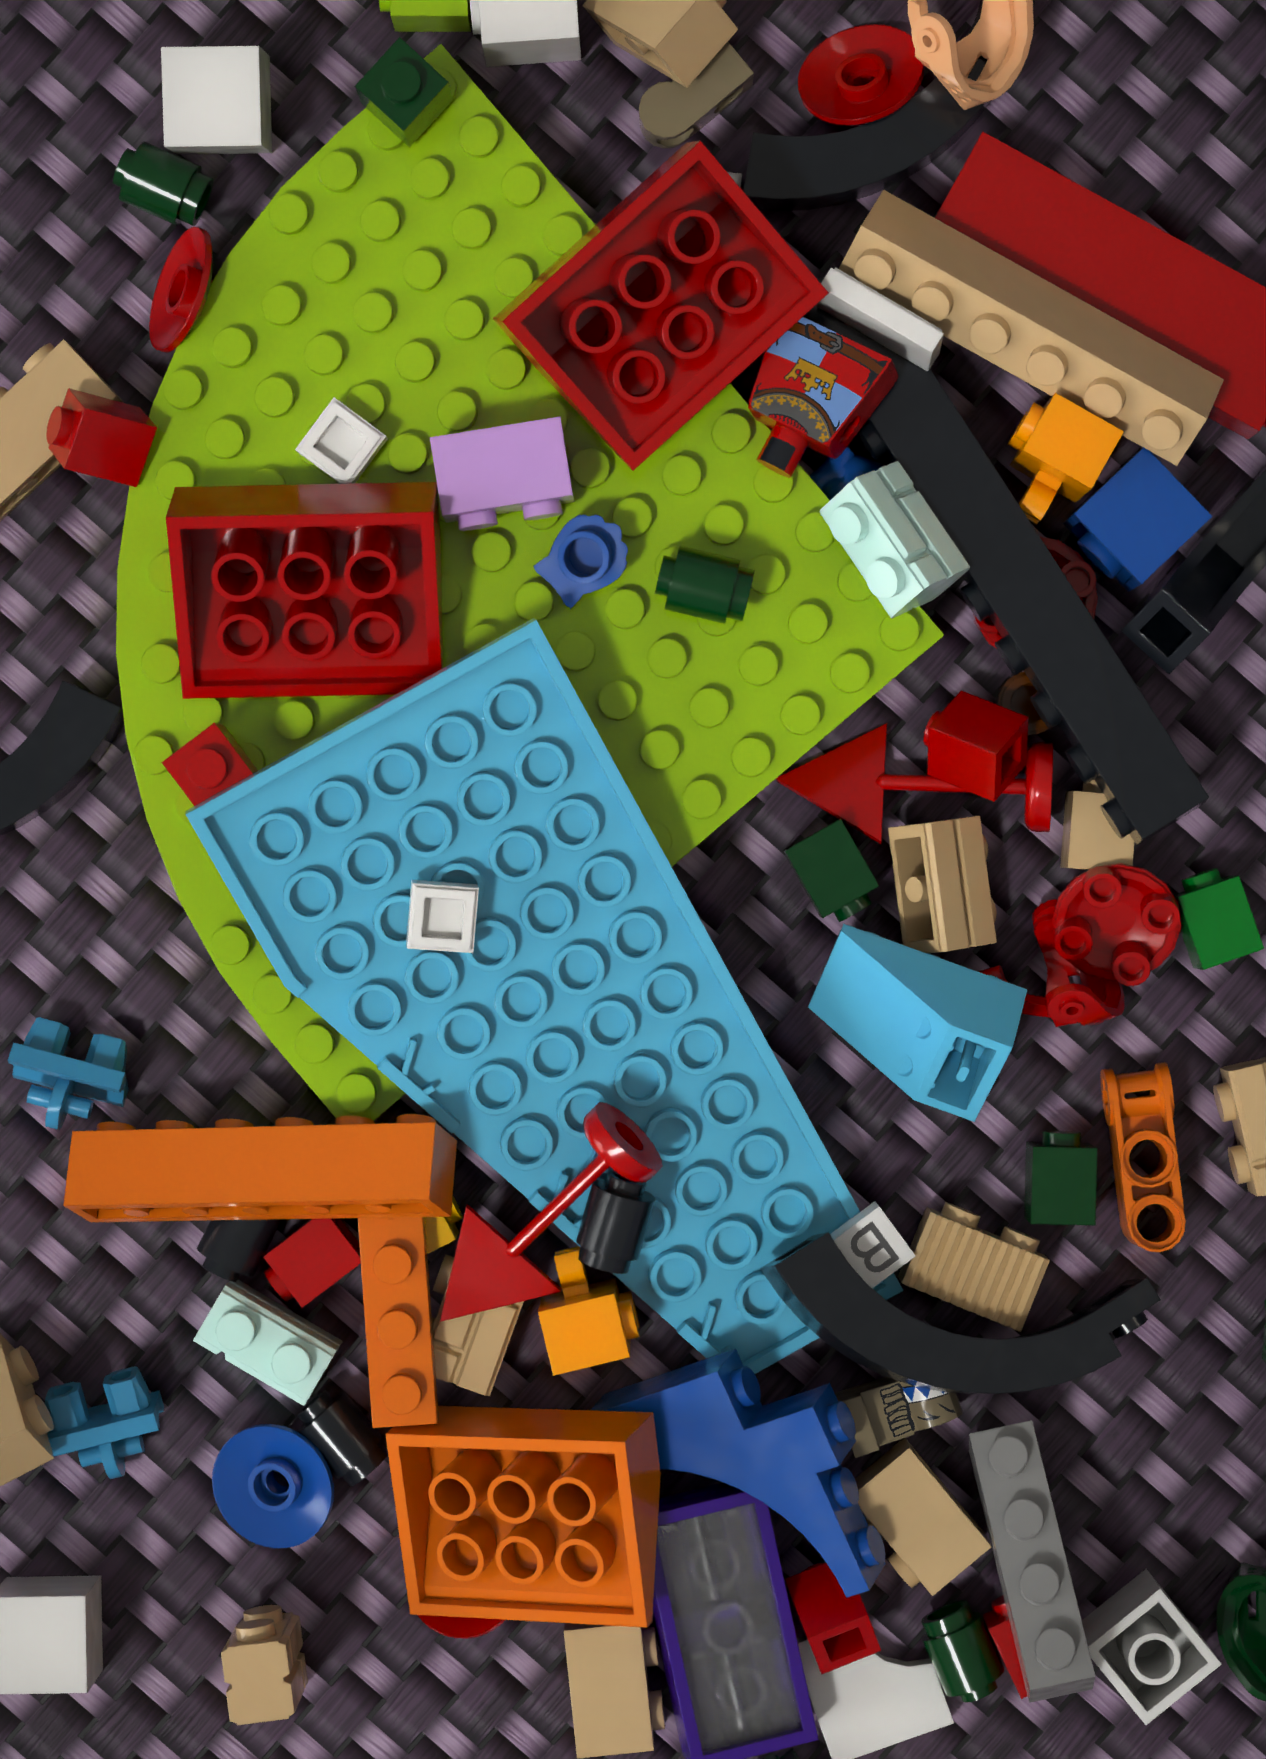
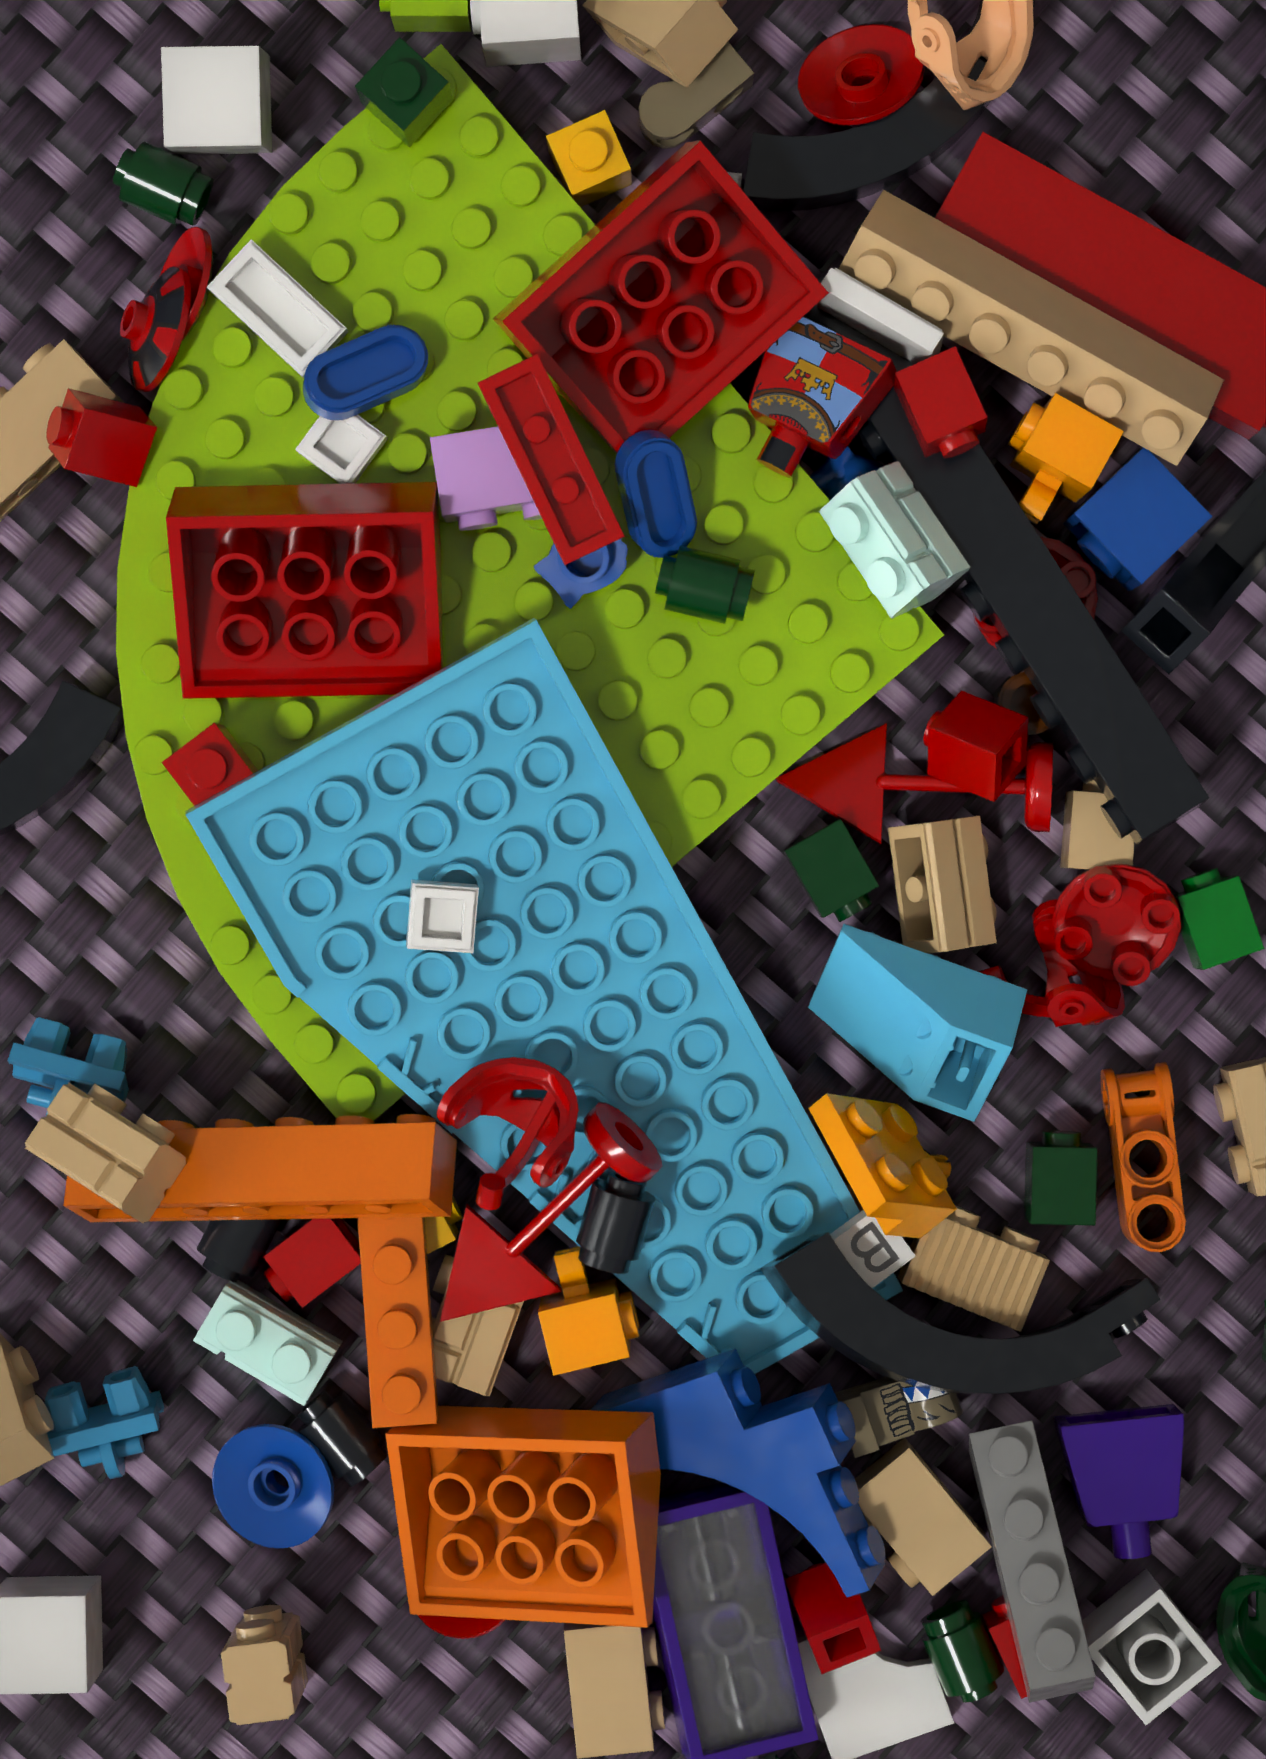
none -> tan brick [25,1083,186,1223]
none -> dish [120,266,191,392]
none -> white tile [207,239,349,378]
none -> blue tile [303,325,428,421]
none -> red helmet [437,1057,579,1210]
none -> red plate [478,354,625,565]
none -> yellow brick [546,110,632,207]
none -> blue tile [615,430,697,558]
none -> light orange plate [808,1093,957,1238]
none -> red brick [894,346,988,459]
none -> dark purple torso [1054,1404,1184,1559]

